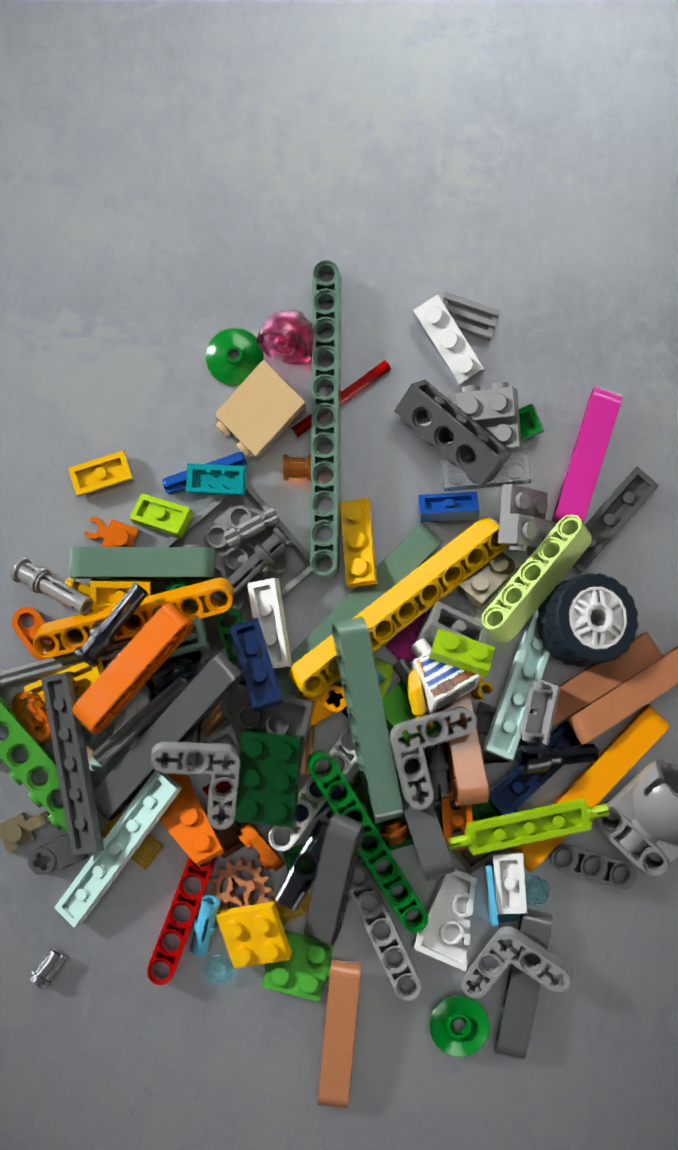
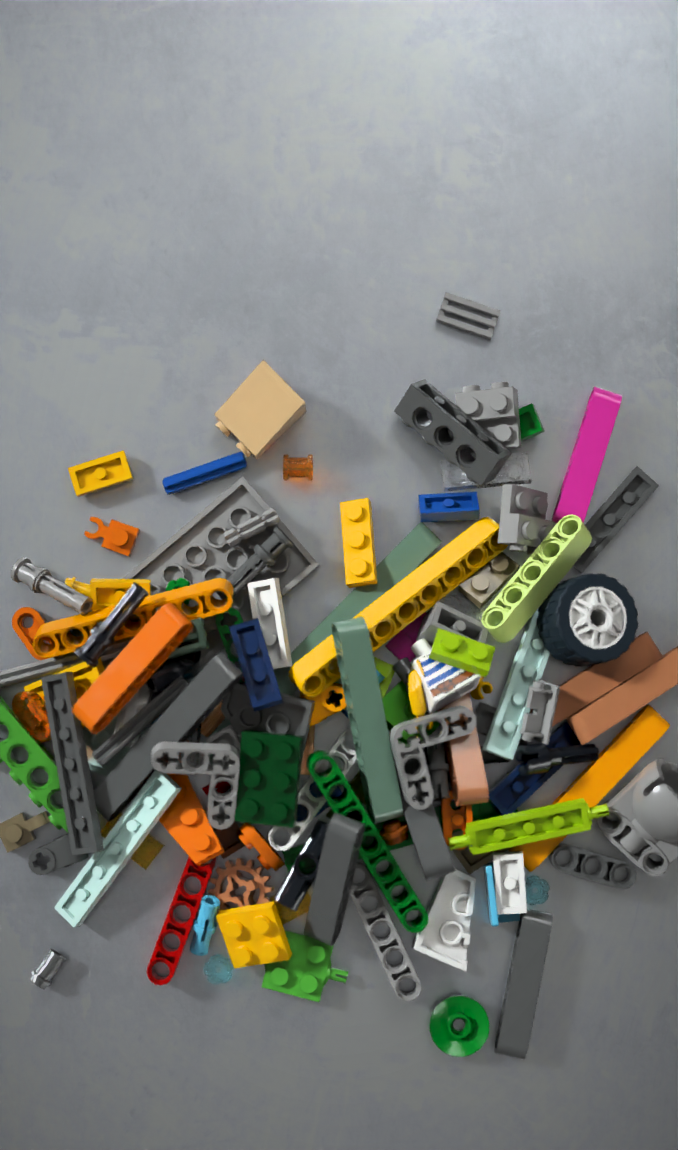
sand green beam [70,547,215,579] -> none
lime plate [129,493,194,539] -> none
teal plate [186,463,247,495] -> none
green dish [206,328,264,386] -> none
clear pink cylinder [256,309,315,365] -> none
red piece [291,360,391,437] -> none
sand green beam [310,260,342,580] -> none
nougat beam [318,960,361,1108] -> none
white plate [413,294,484,384] -> none
light grey beam [461,926,573,999] -> none

